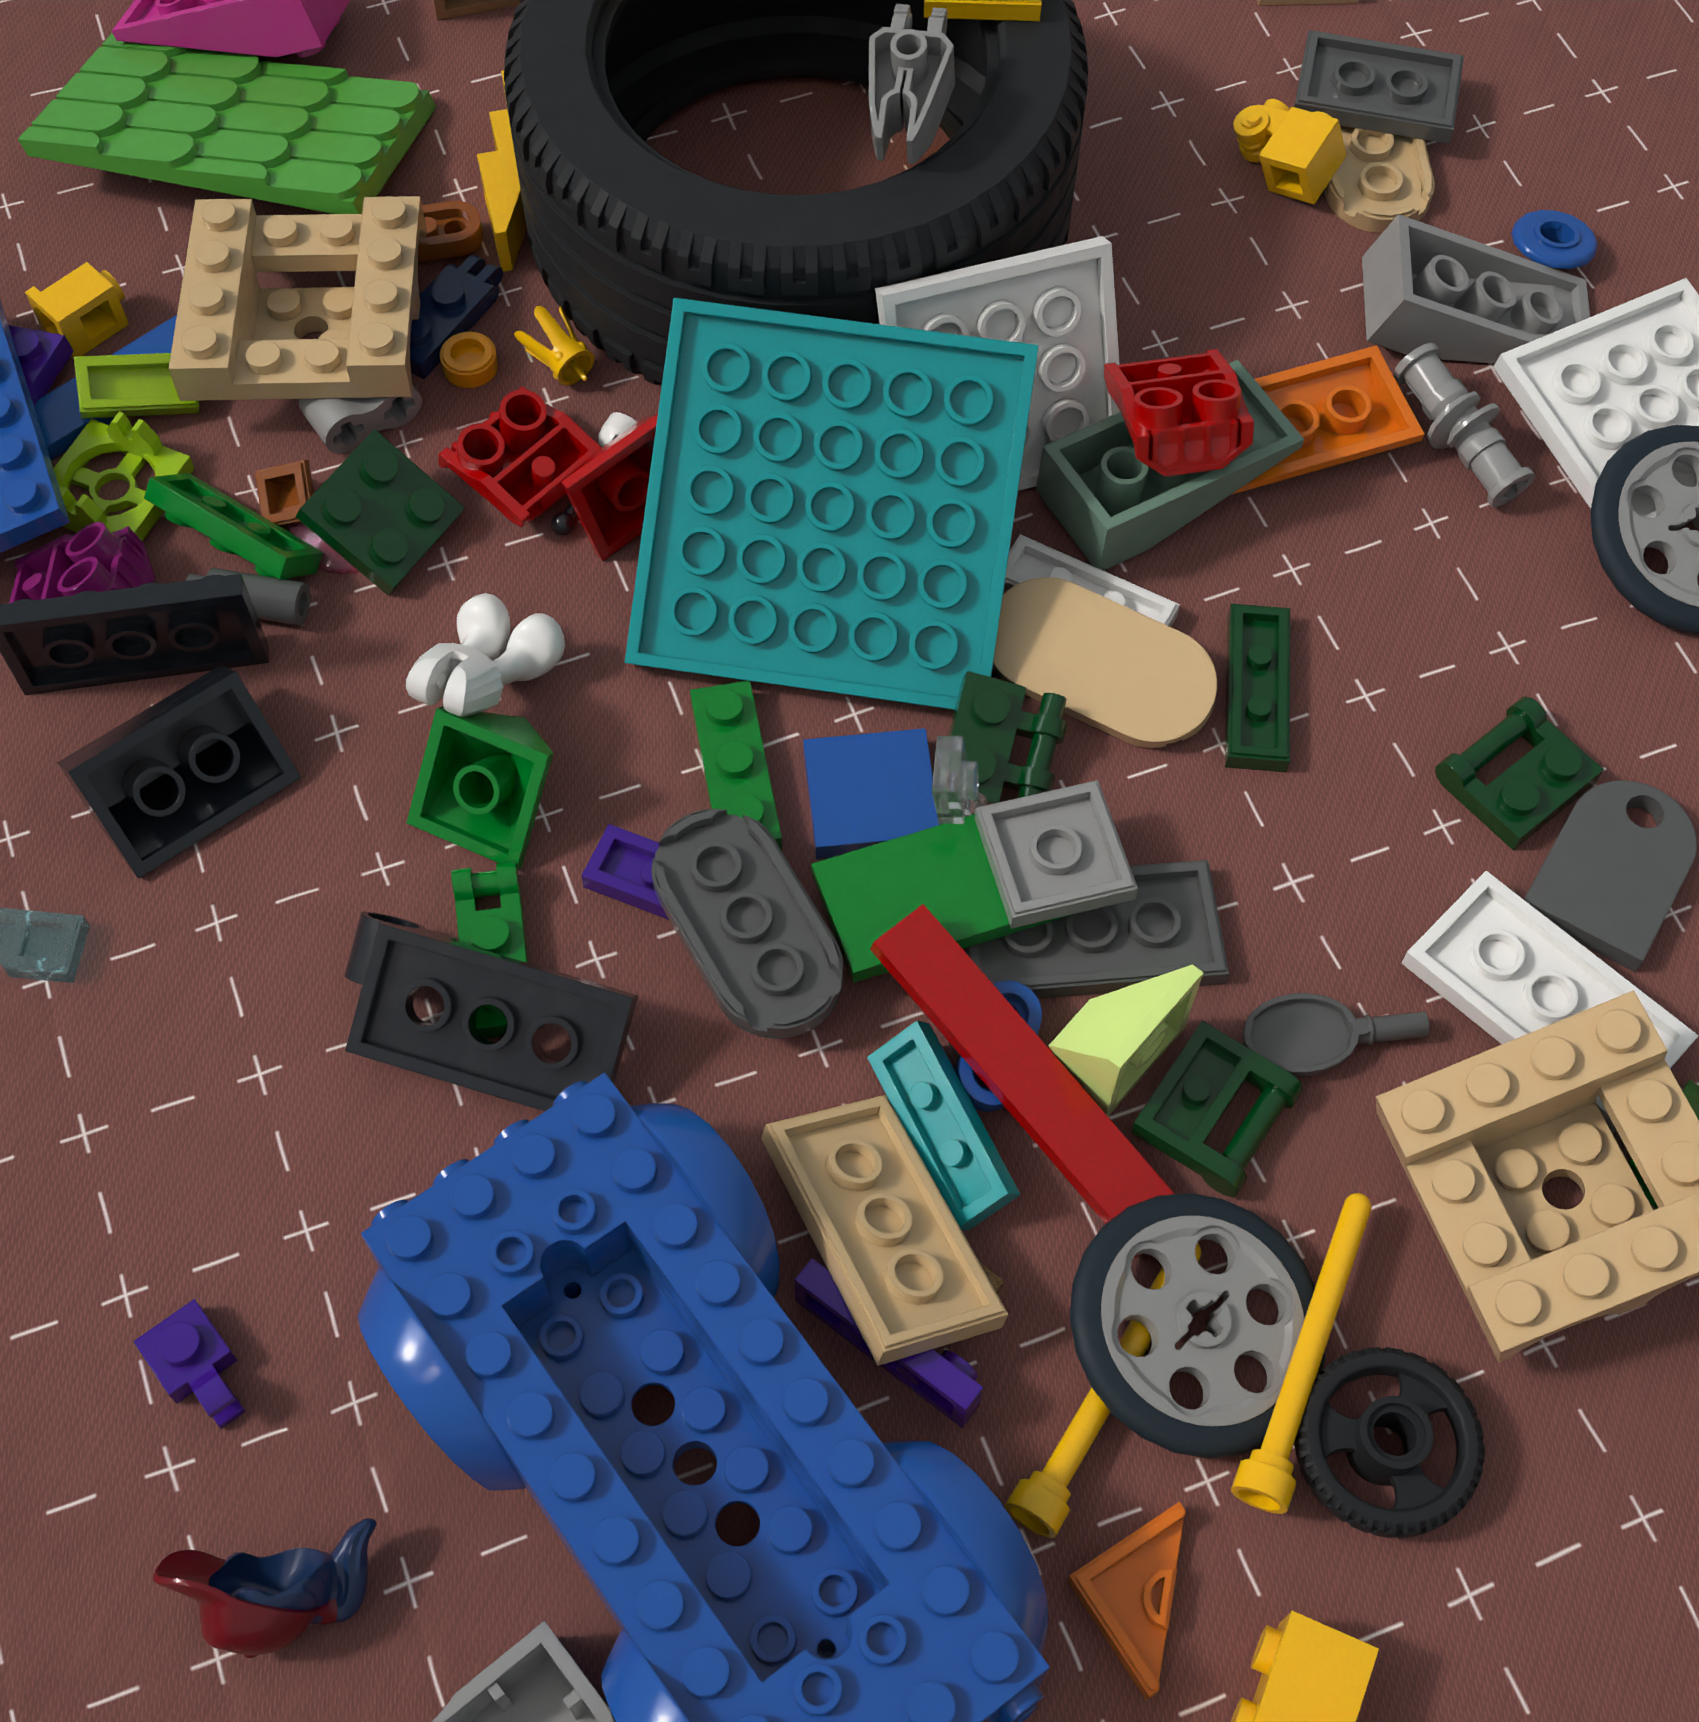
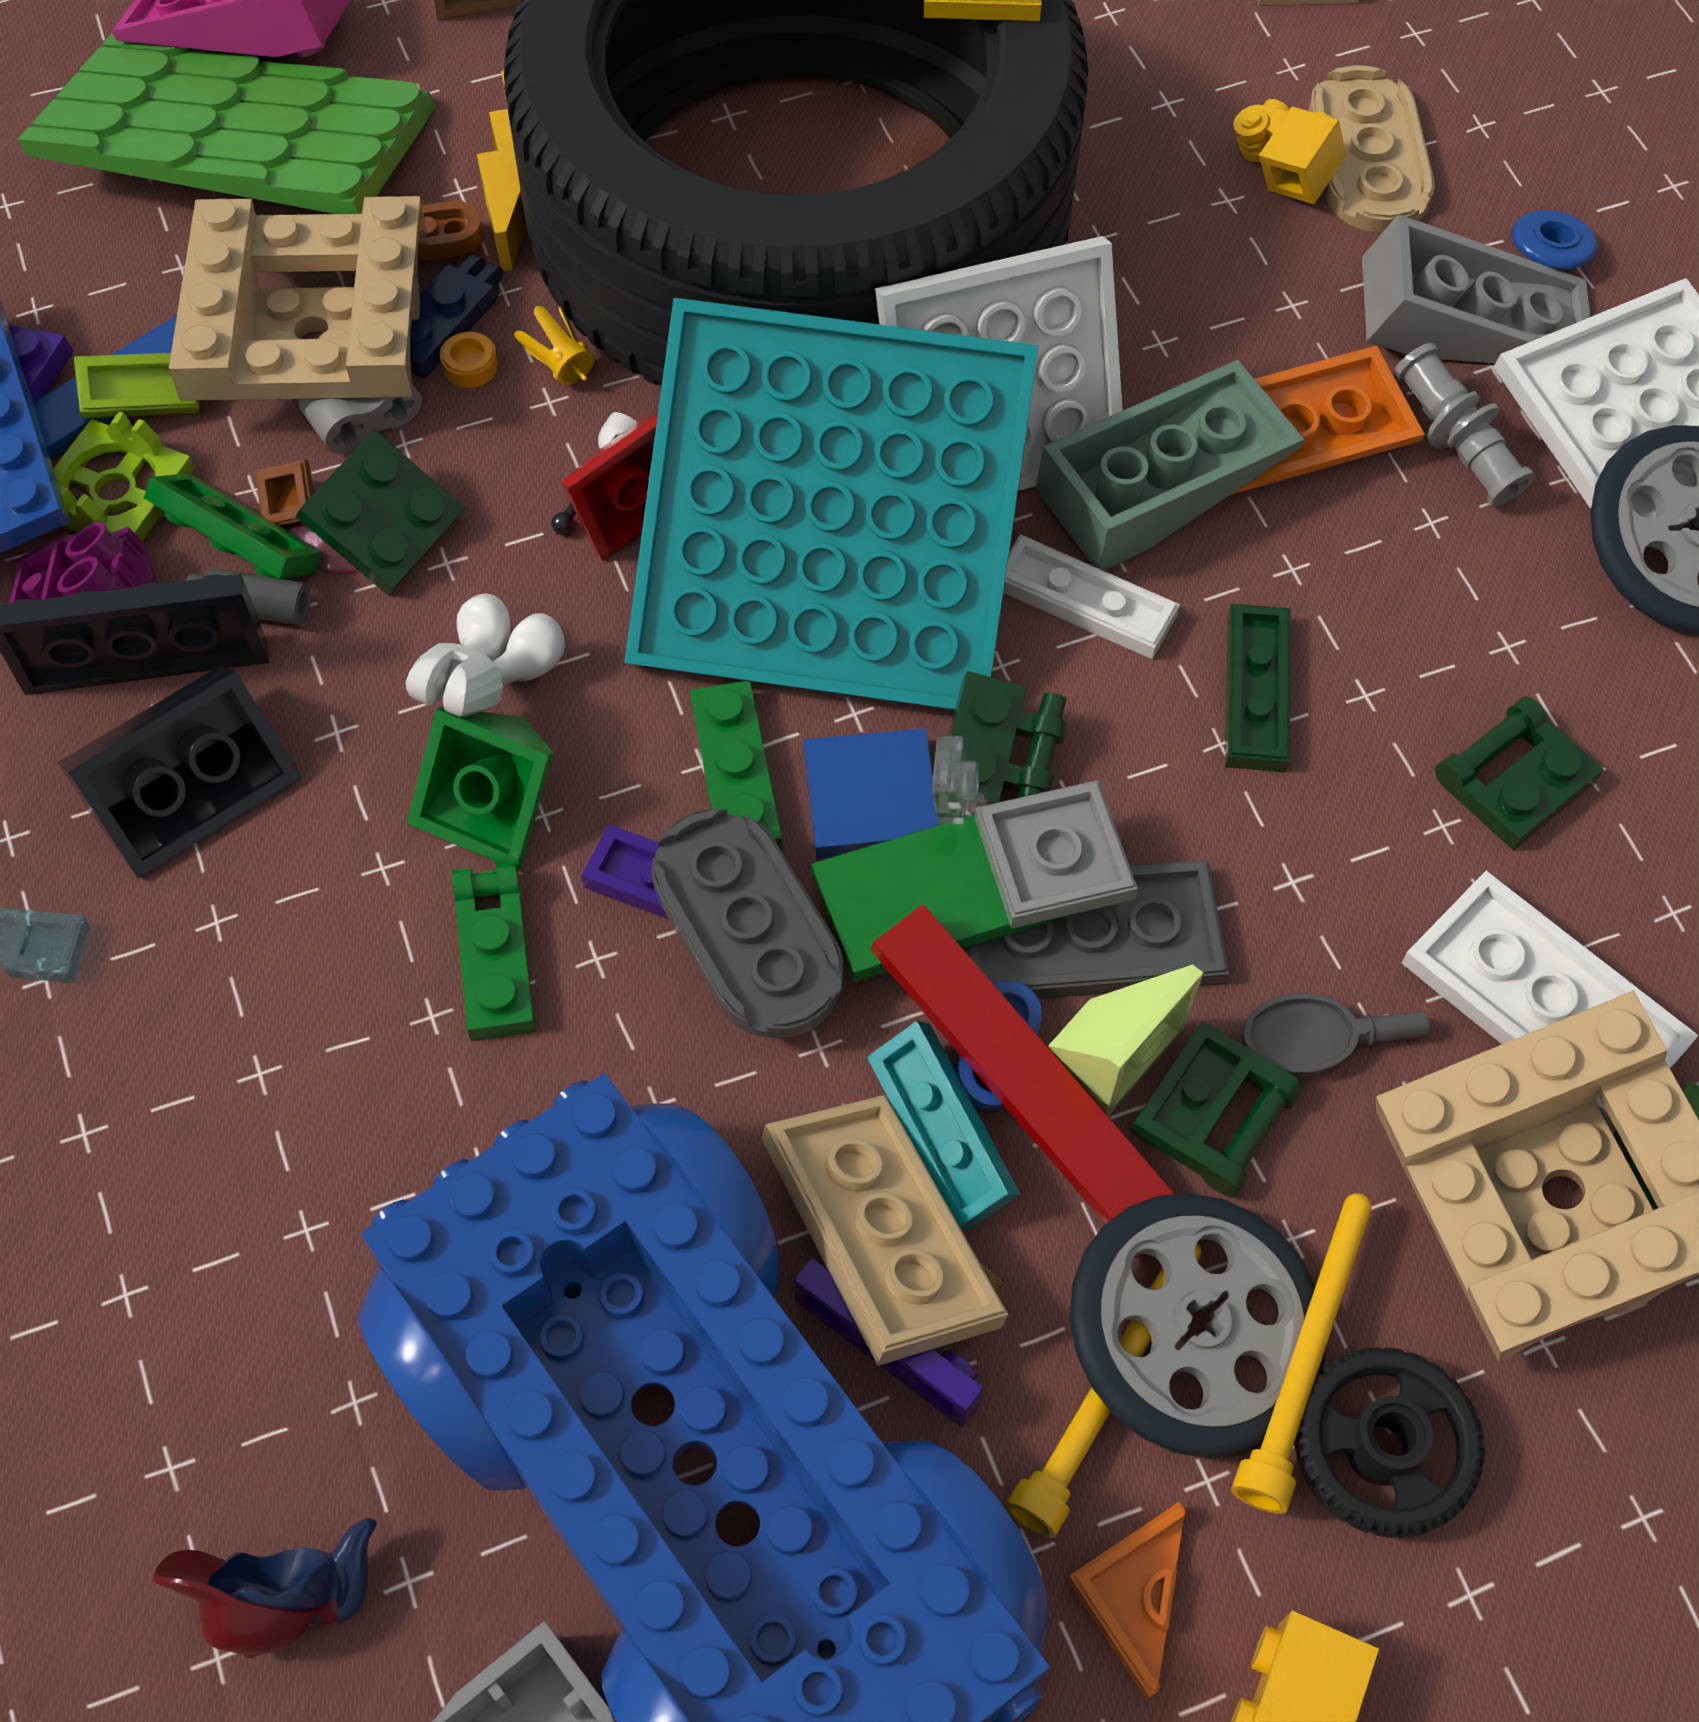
yellow brick [25,262,129,359] -> none
dark purple plate [133,1299,245,1429] -> none
black hinge [344,911,638,1111] -> none
red slope [438,386,602,528] -> none
light grey hinge [869,4,955,164] -> none
tan tile [993,577,1217,749] -> none
red slope [1104,349,1254,477] -> none
dark grey tile [1294,30,1464,144] -> none
dark grey tile [1524,780,1697,972] -> none

